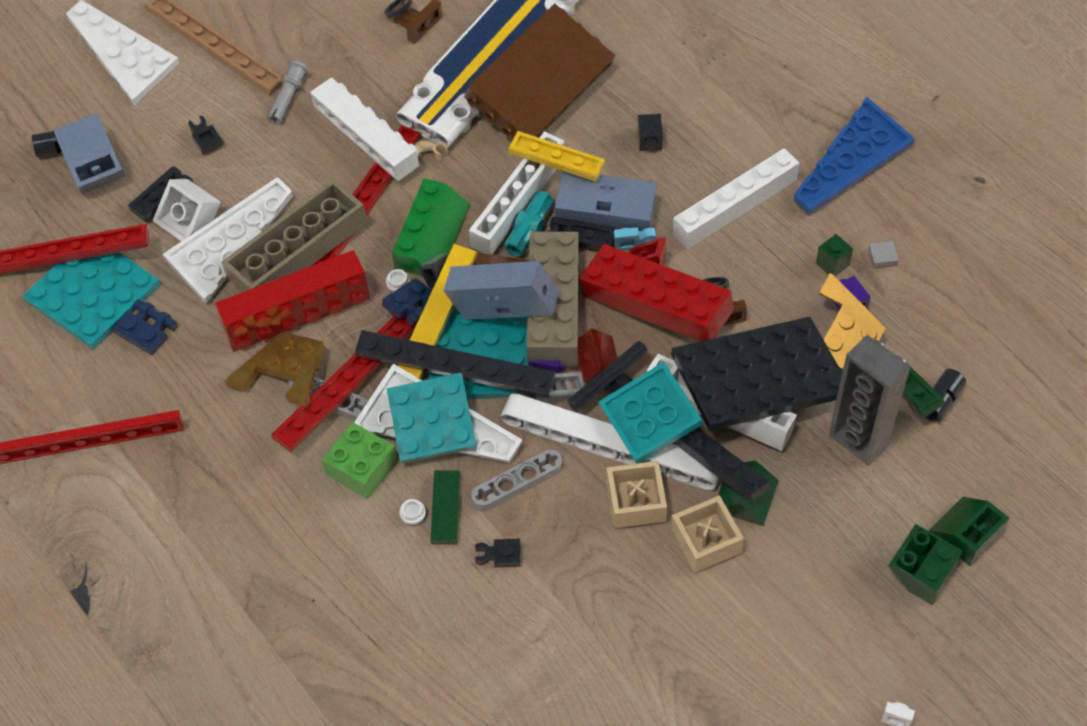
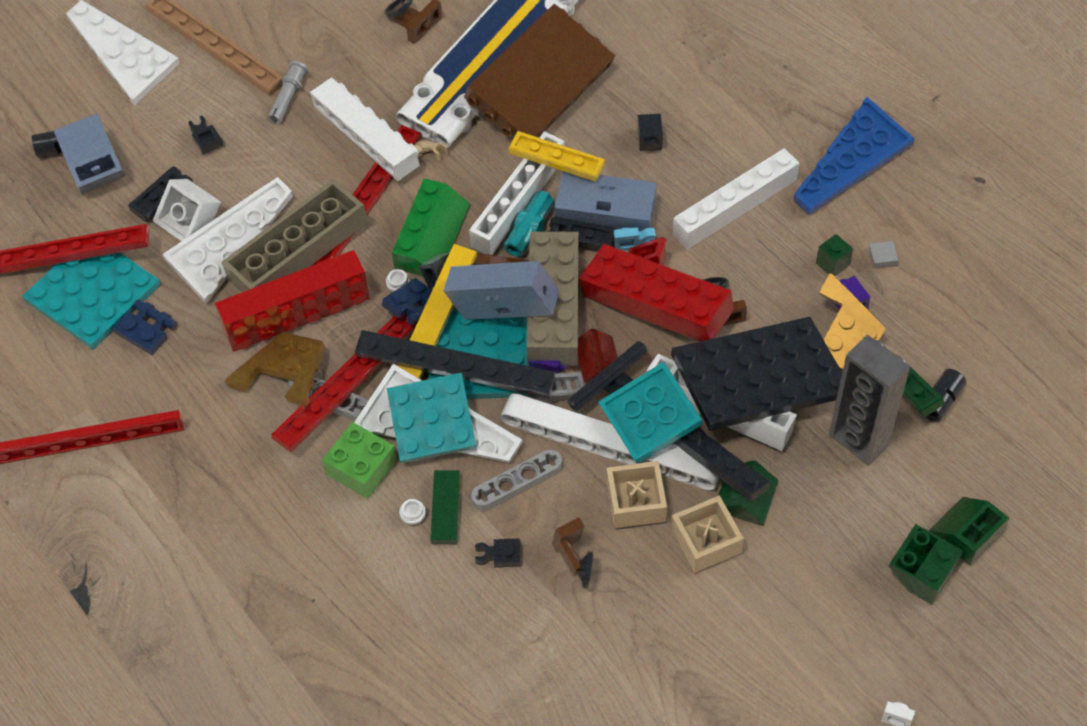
none -> reddish brown piece [552,517,593,589]

